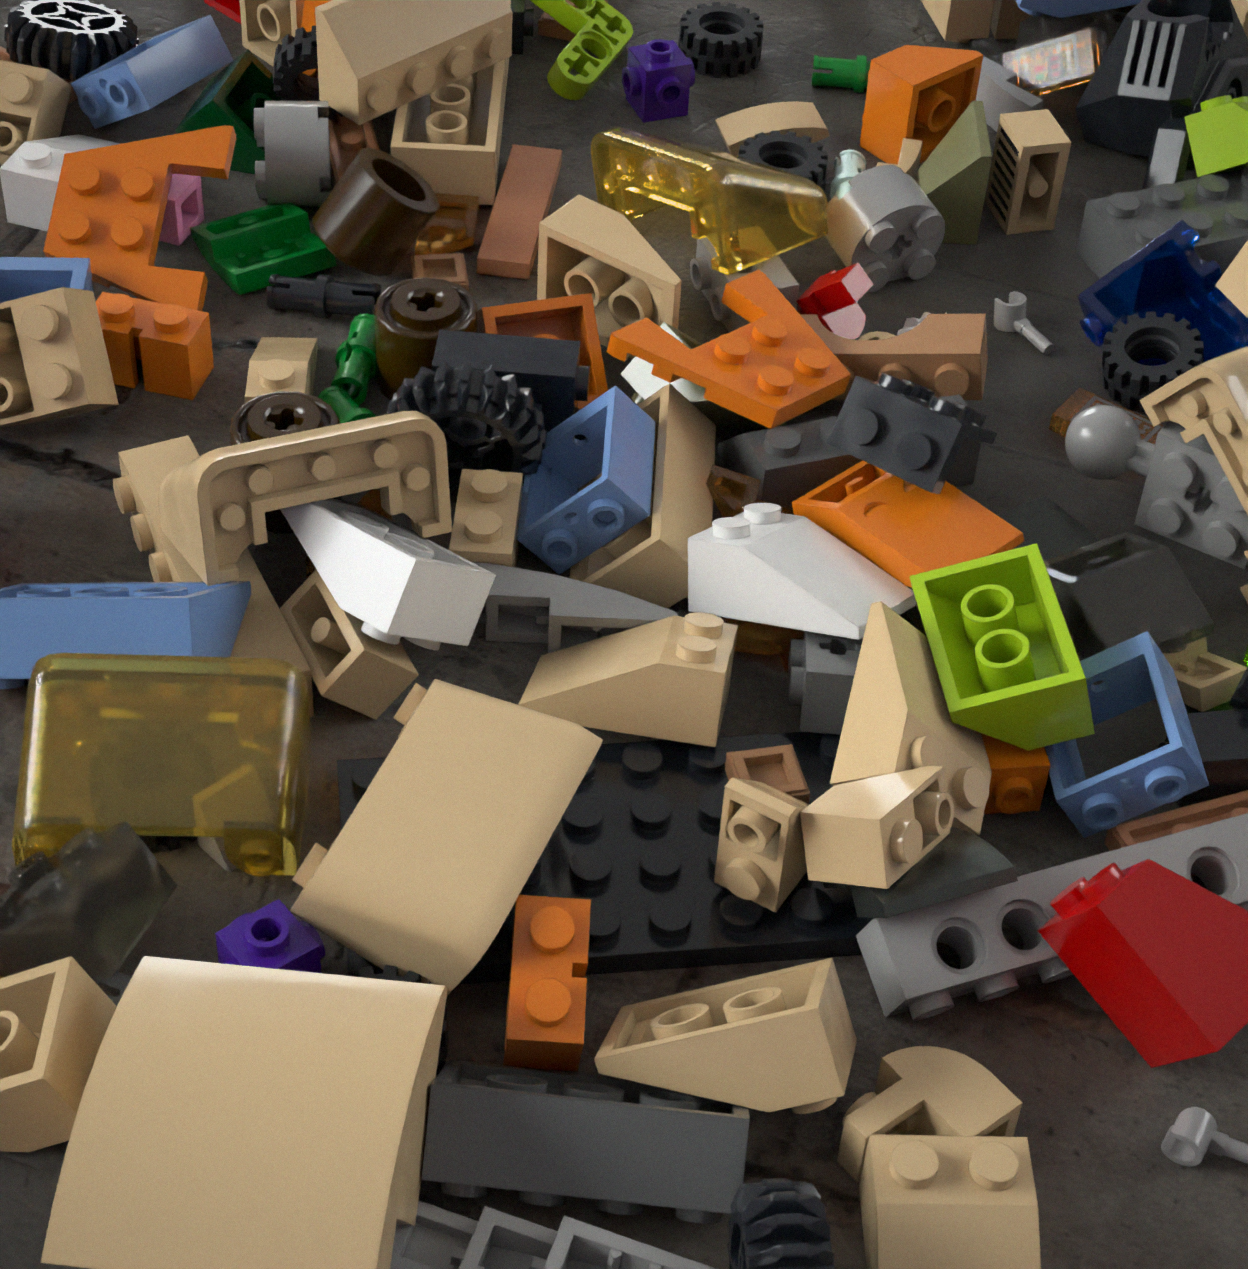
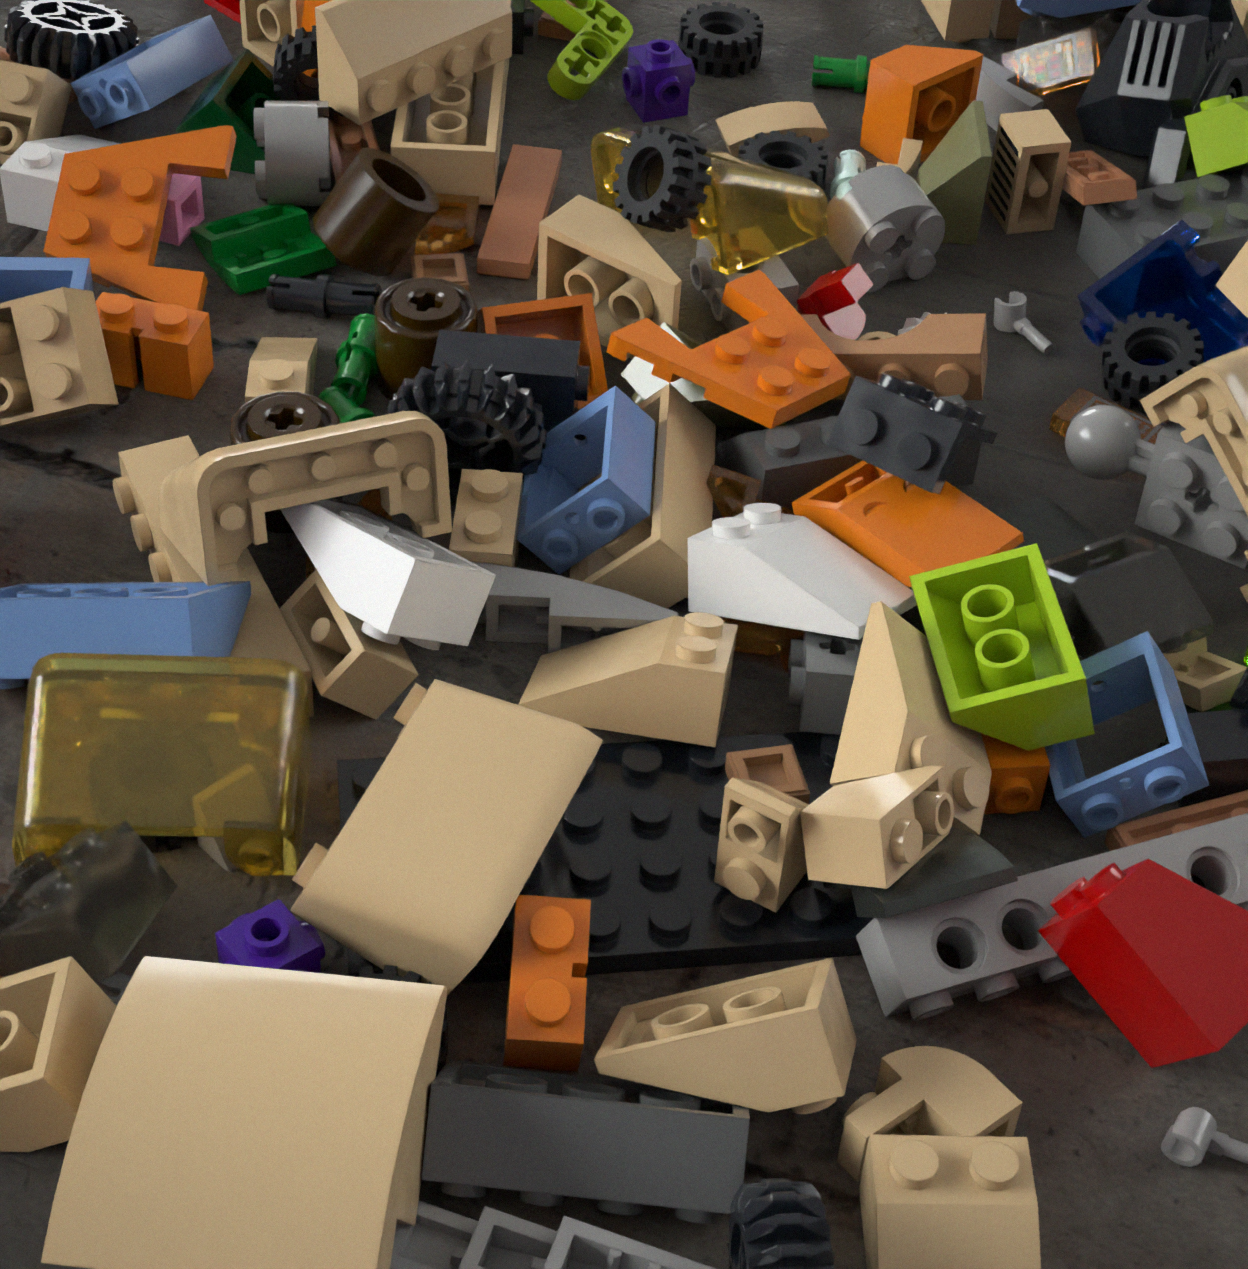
none -> black tyre [613,125,712,233]
none -> nougat tile [1062,150,1137,206]

